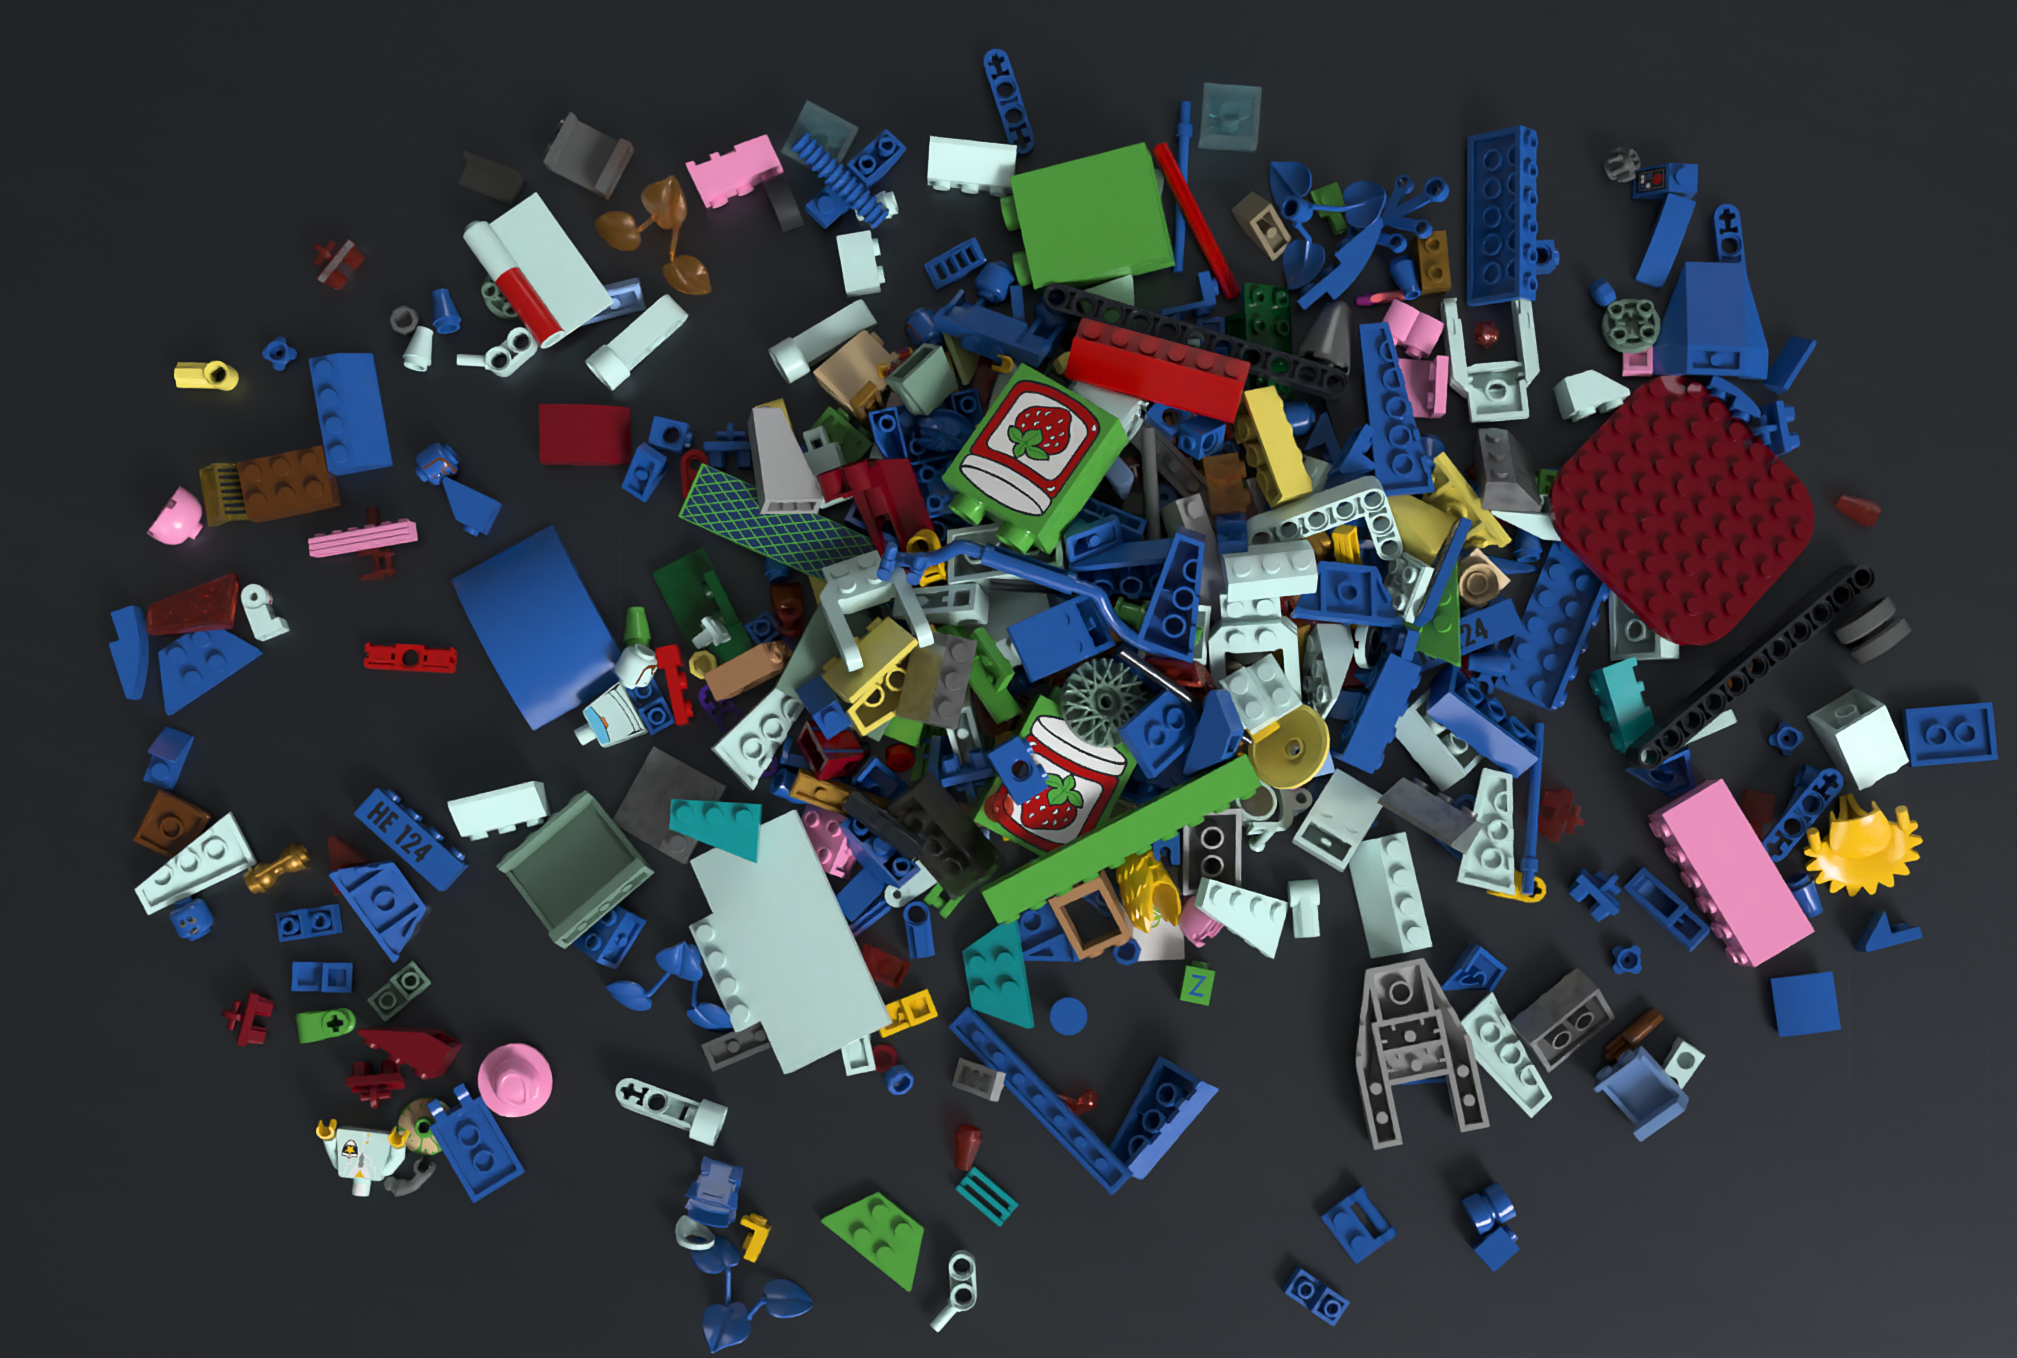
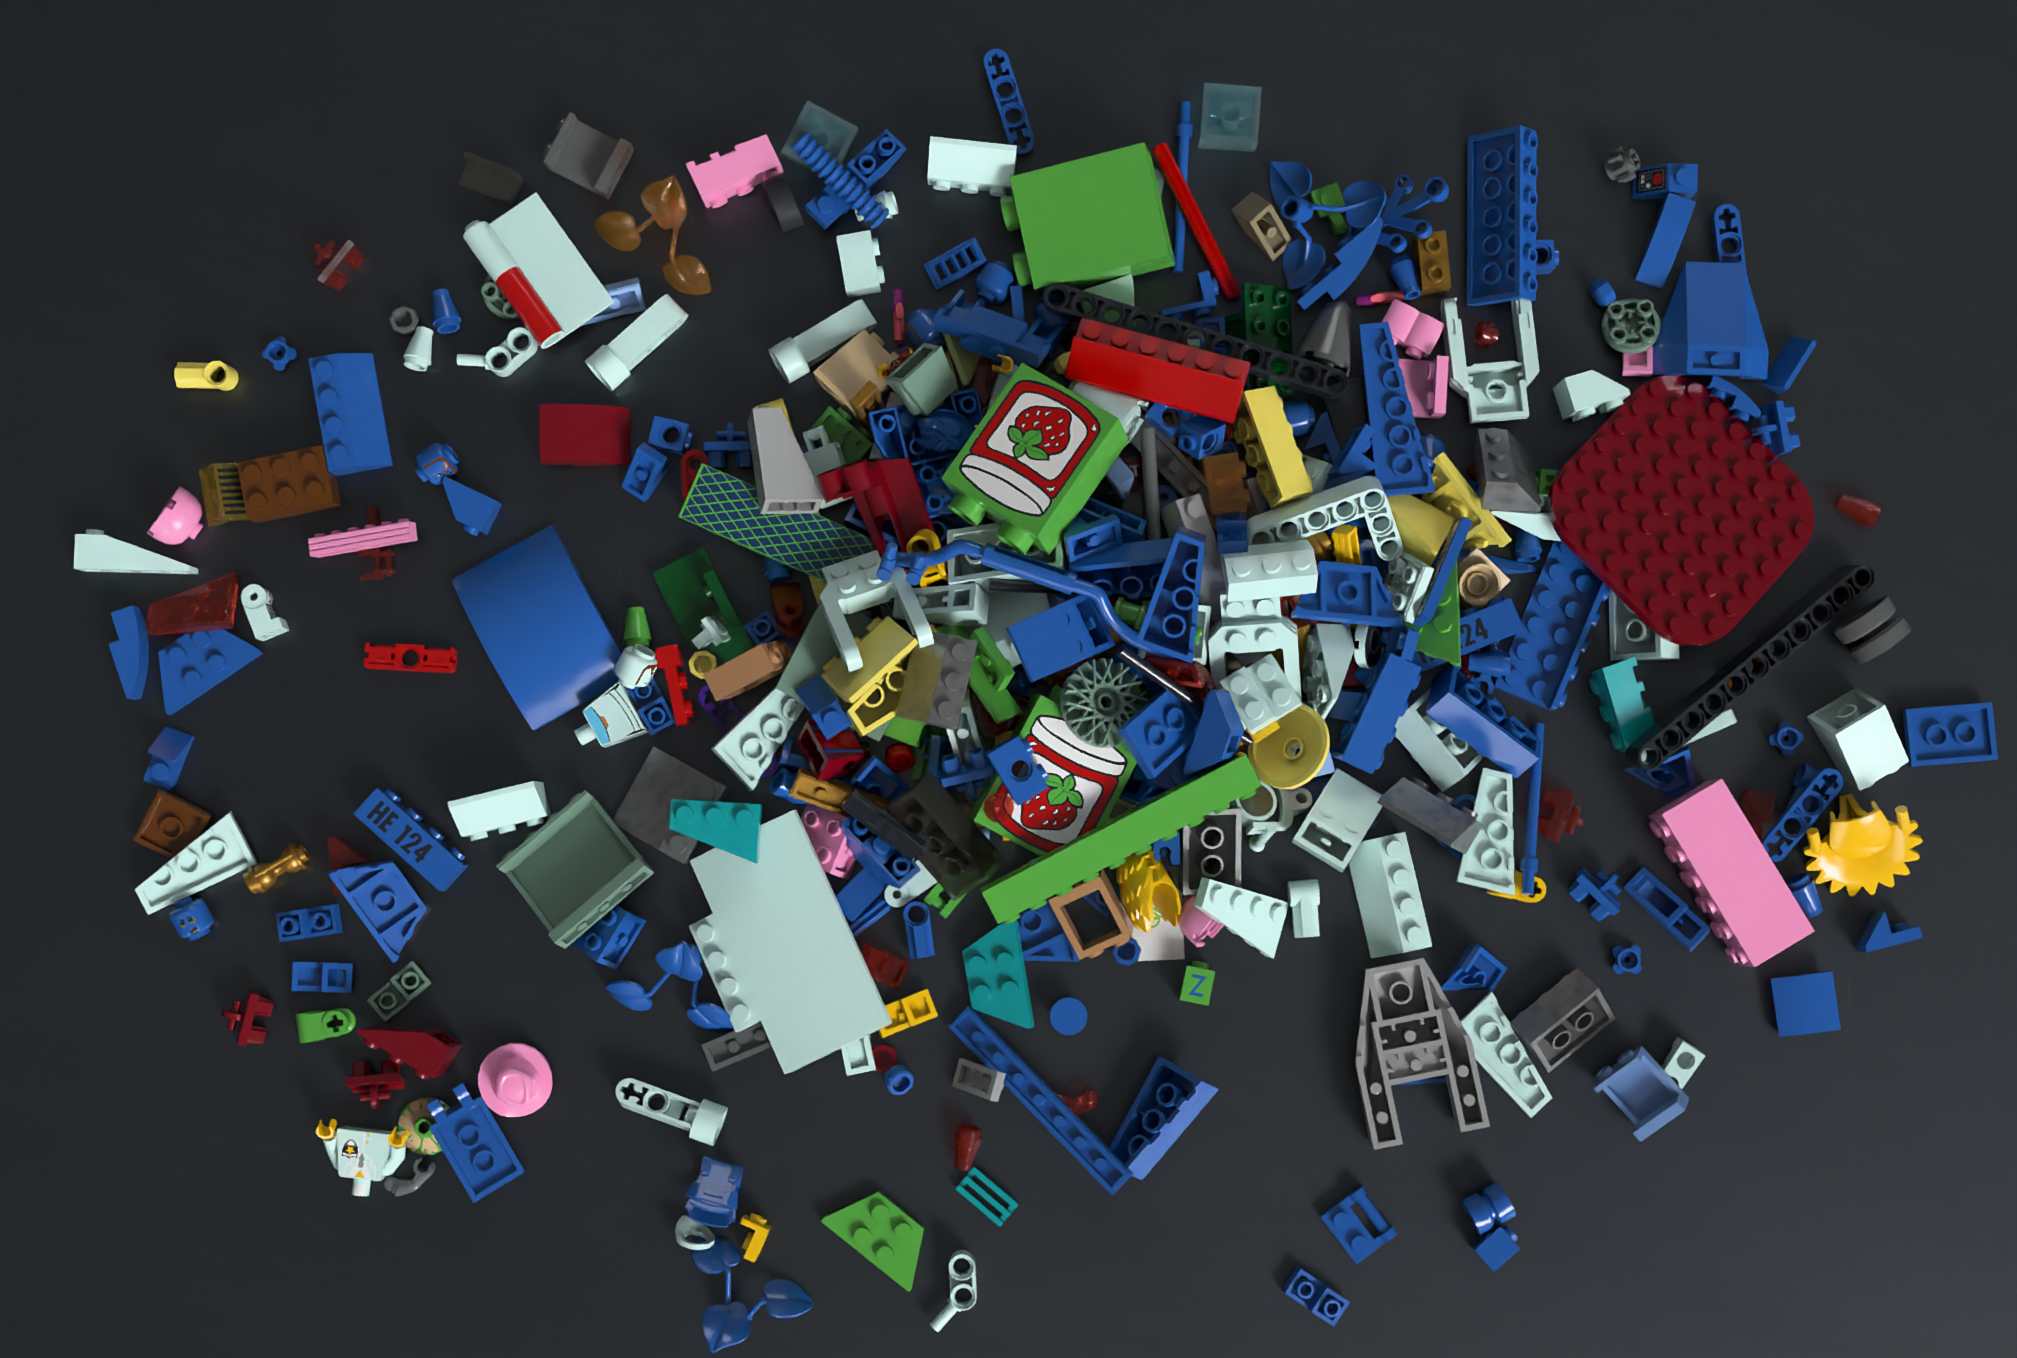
reddish brown piece [1604,1007,1664,1062] -> none
none -> light aqua slope [74,529,198,574]
none -> coral piece [892,289,905,346]

